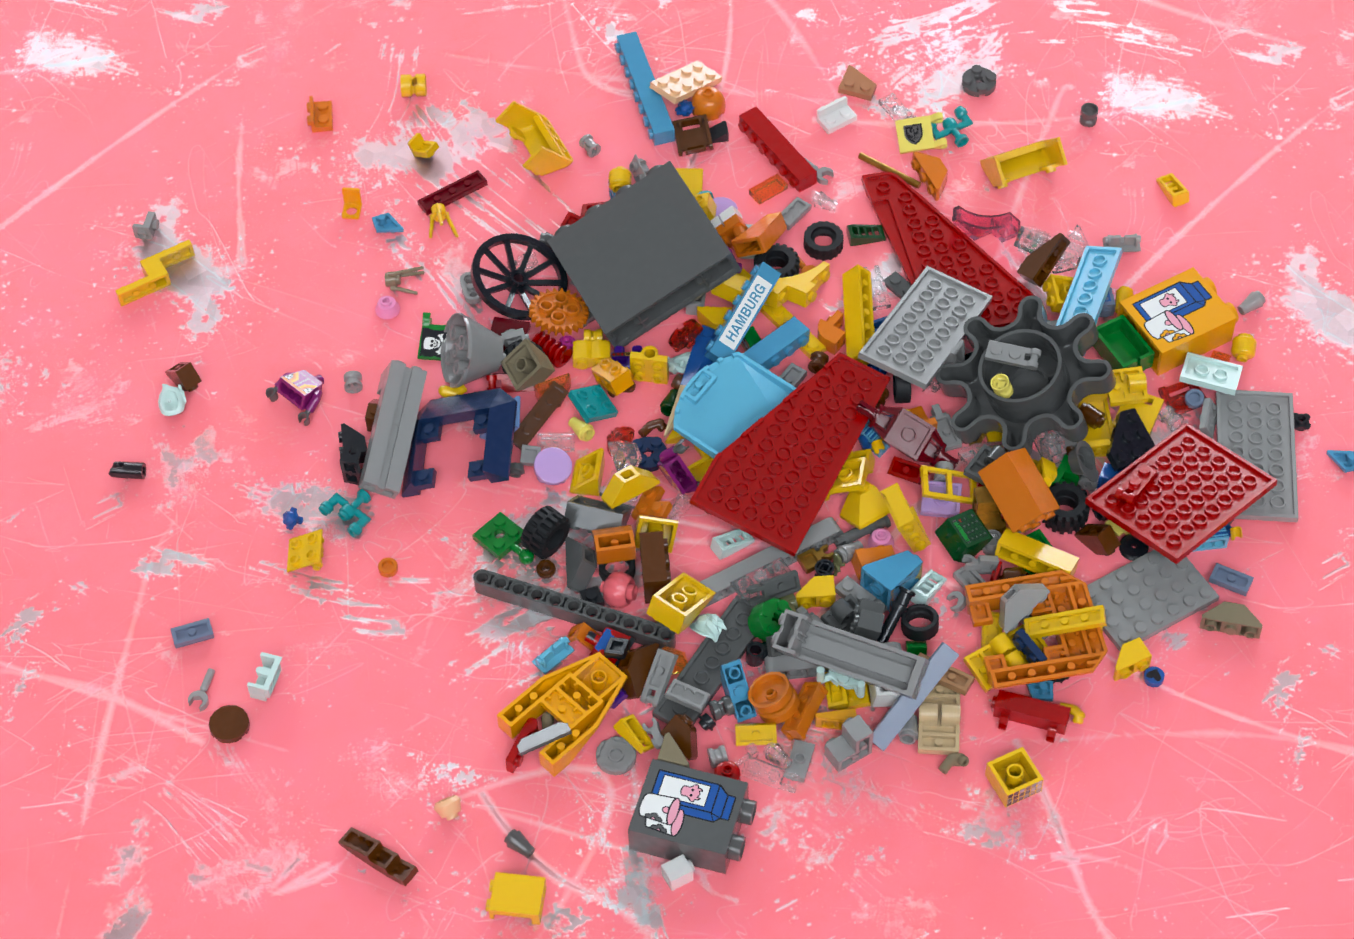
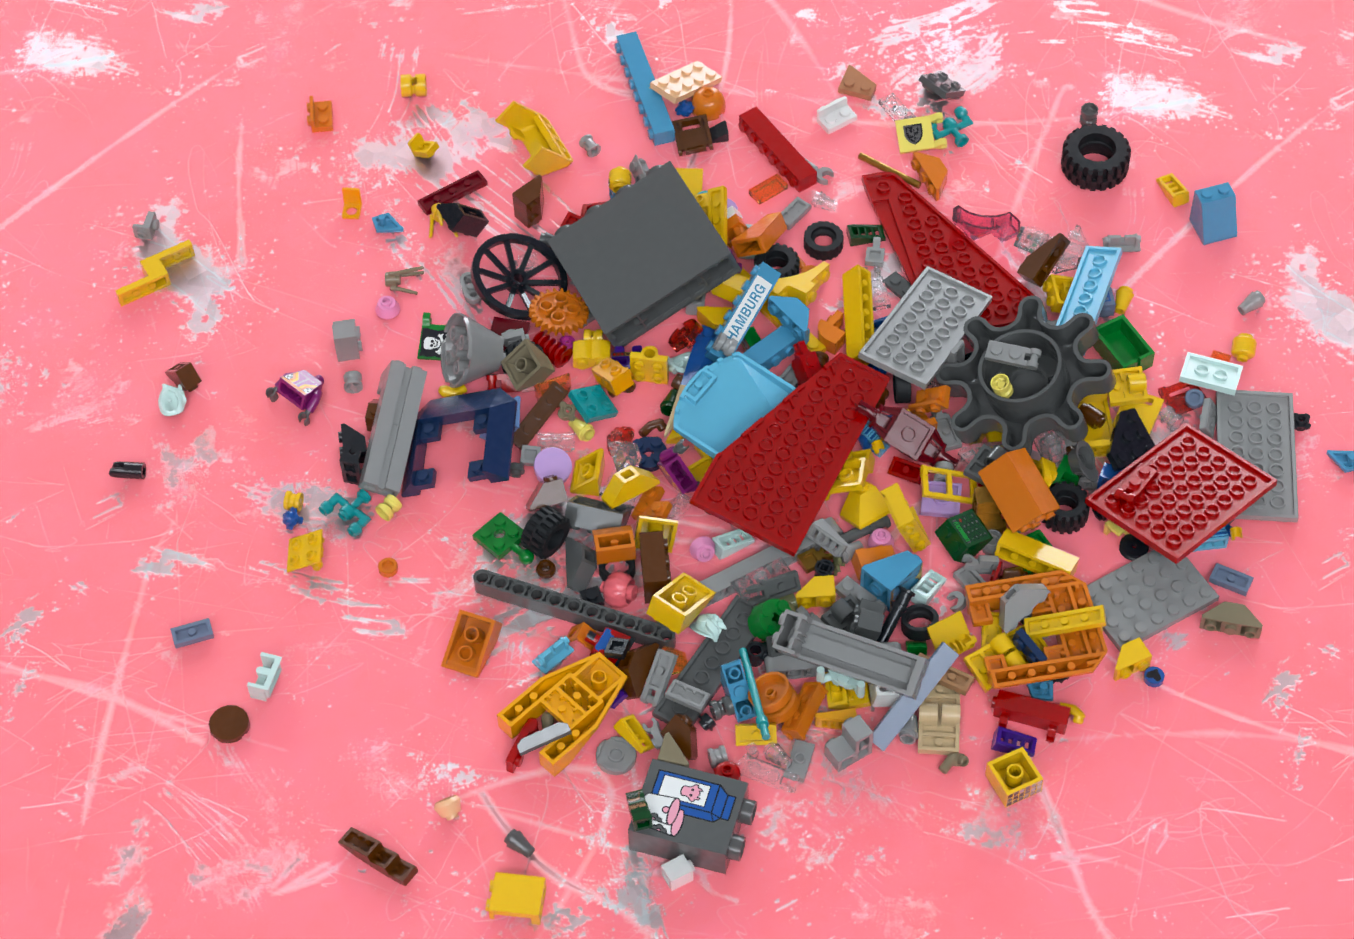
light grey piece [188,668,216,712] -> none
dark grey plate [962,65,997,97] -> none
yellow windscreen [979,137,1068,189] -> none
reddish brown slope [1074,524,1121,556] -> none
light orange brick [1117,267,1239,376] -> none
none -> yellow wheel [283,491,304,512]
none -> light grey brick [332,319,363,362]
none -> light yellow wheel [375,494,402,521]
none -> slope [436,203,489,237]
none -> orange slope [441,609,503,678]
none -> reddish brown slope [512,175,544,228]
none -> slope [525,475,568,511]
none -> dark tan plate [557,401,577,421]
none -> dark green leg [625,789,653,832]
none -> bright pink cone [689,536,715,562]
none -> yellow plate [708,185,728,246]
none -> light grey wheel [712,332,738,357]
none -> teal bar [739,648,770,740]
none -> dark azure slope [768,296,809,342]
none -> red hinge [791,340,822,386]
none -> light grey slope [806,518,848,557]
none -> light grey plate [865,237,885,267]
none -> orange bracket [908,385,951,415]
none -> dark grey plate [918,71,966,99]
none -> yellow hinge [927,610,977,655]
none -> dark purple slope [991,726,1037,757]
none -> black tyre [1061,124,1131,191]
none -> dark azure slope [1189,182,1237,245]

